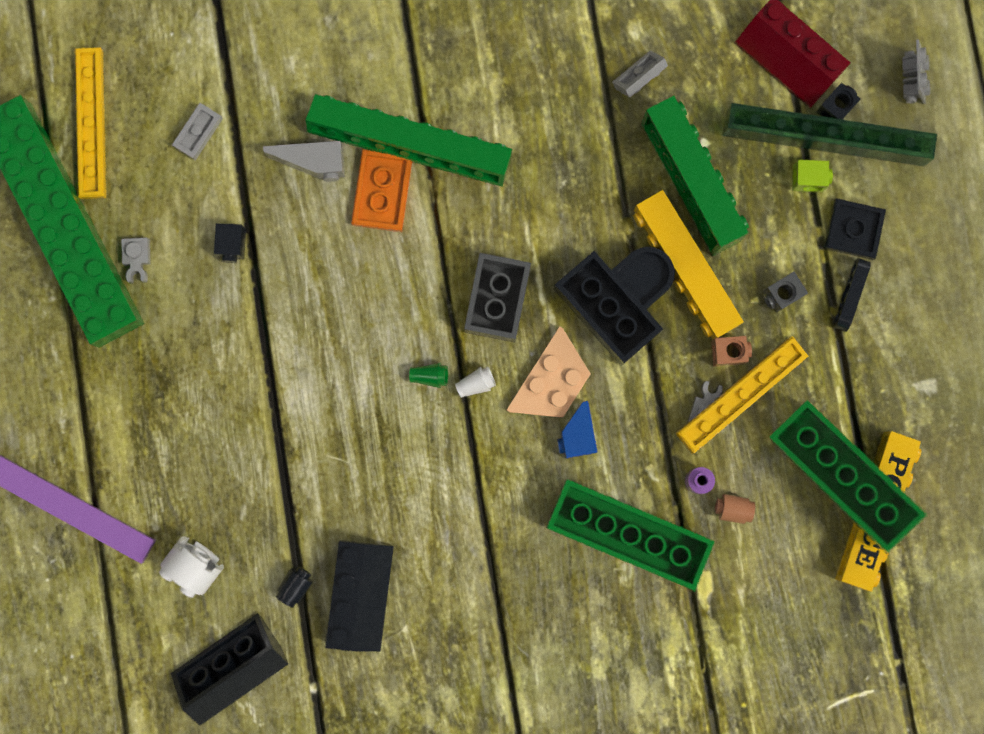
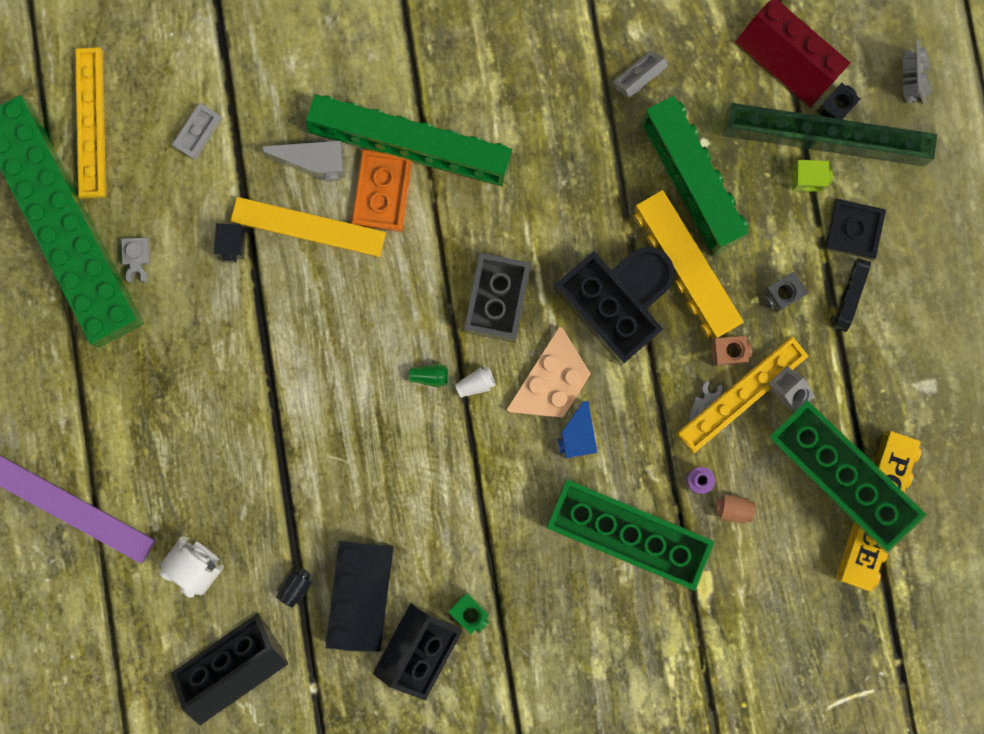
none -> yellow tile [231,197,386,258]
none -> black slope [372,603,463,701]
none -> green brick [448,591,490,635]
none -> light grey brick [768,366,815,412]

